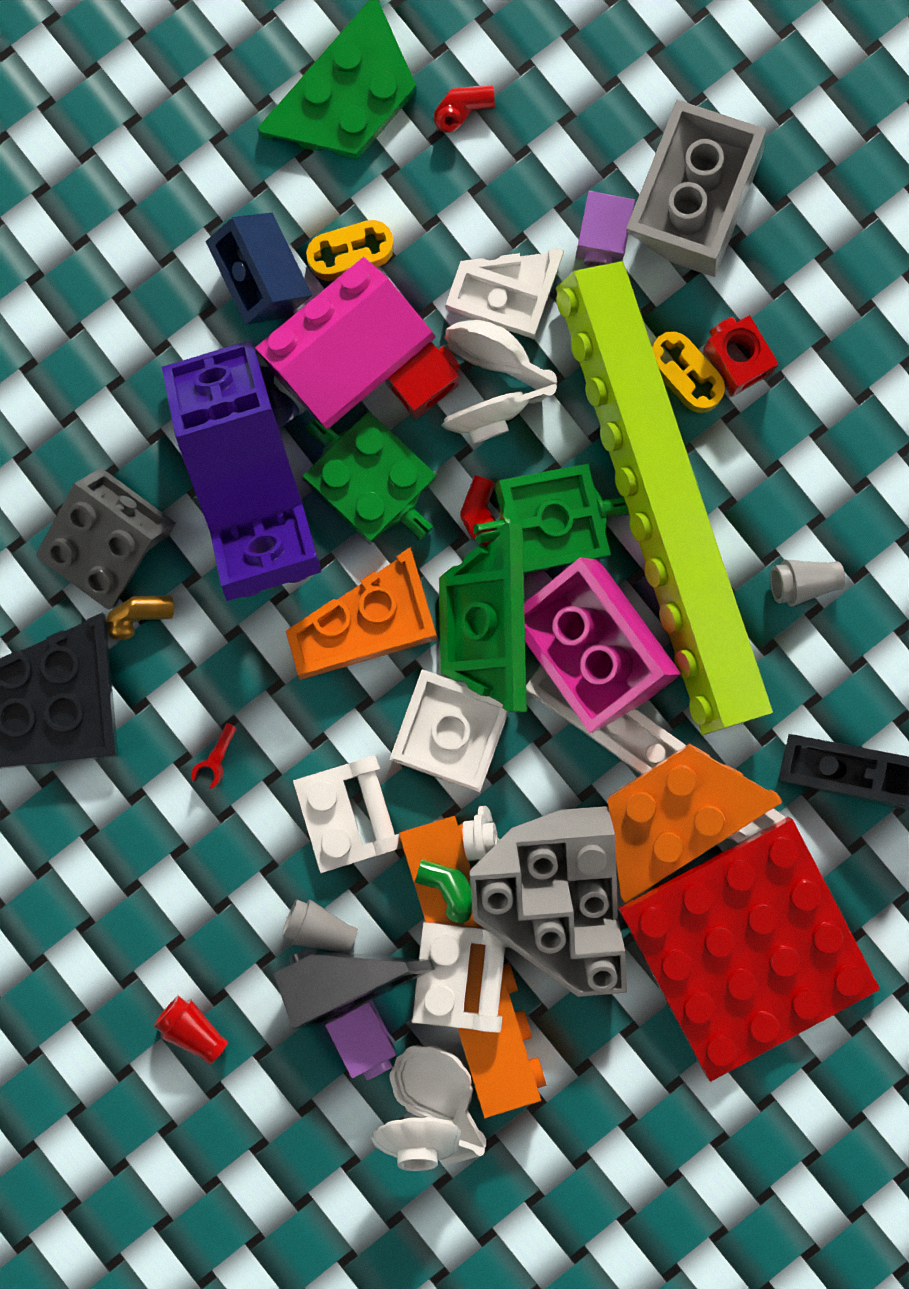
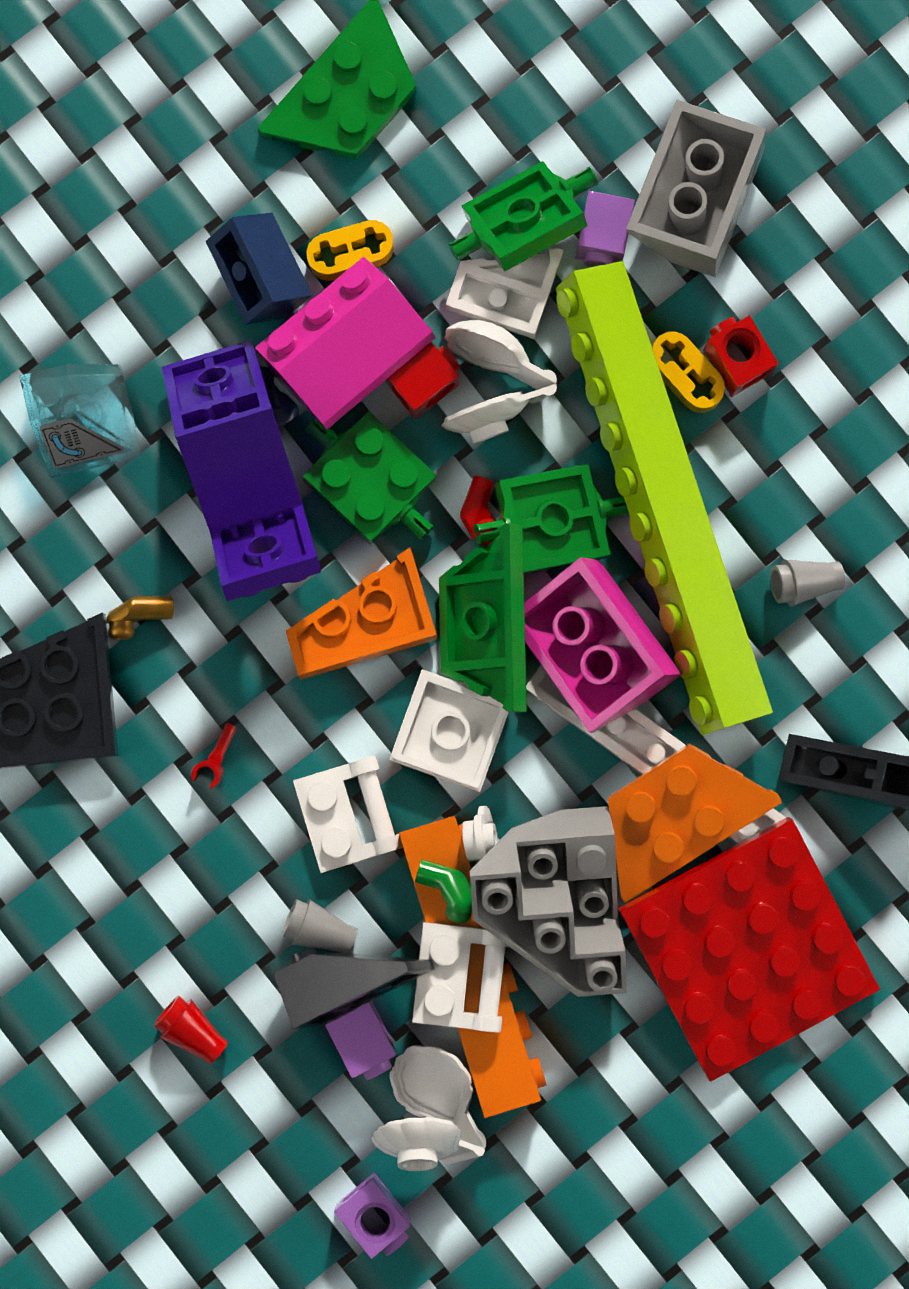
dark grey bracket [36,468,176,610] -> none
red arm [433,85,495,133] -> none
none -> clear light blue slope [19,364,143,478]
none -> medium lavender brick [334,1173,411,1259]
none -> green plate [448,161,598,272]

